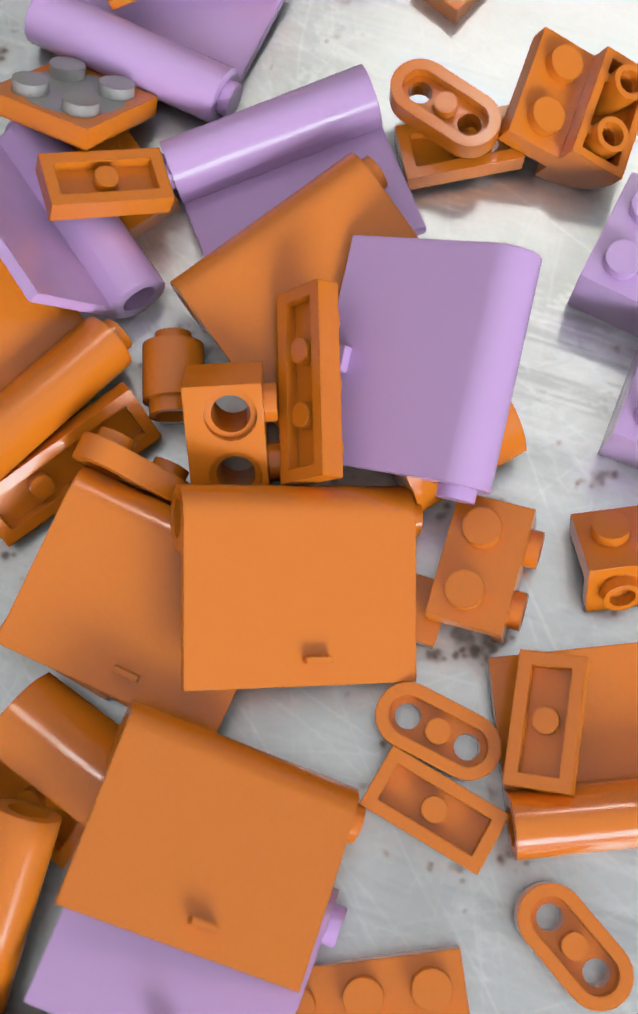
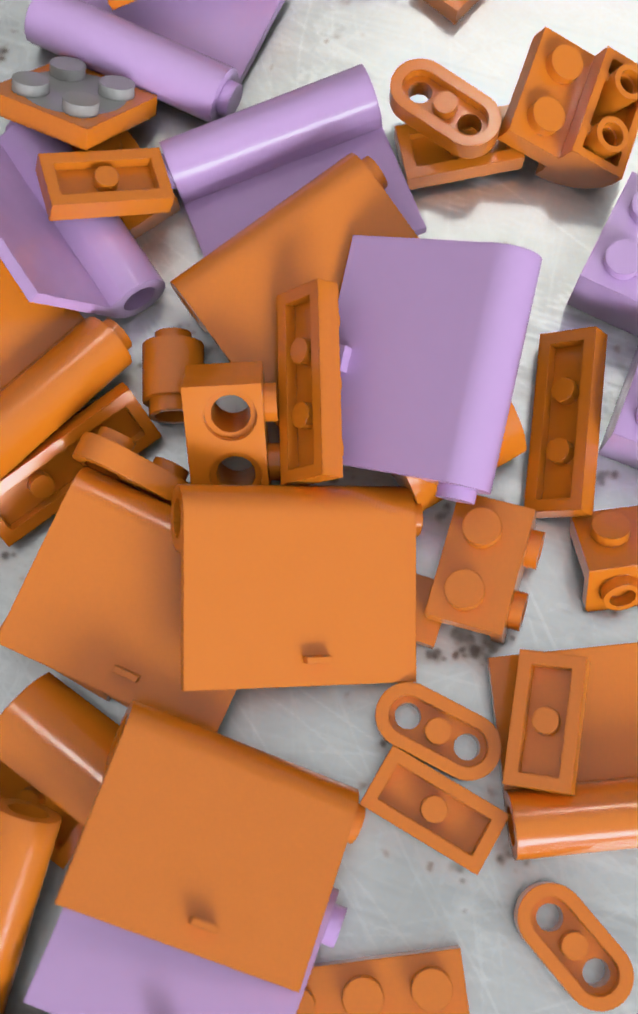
none -> orange plate [524,326,607,518]

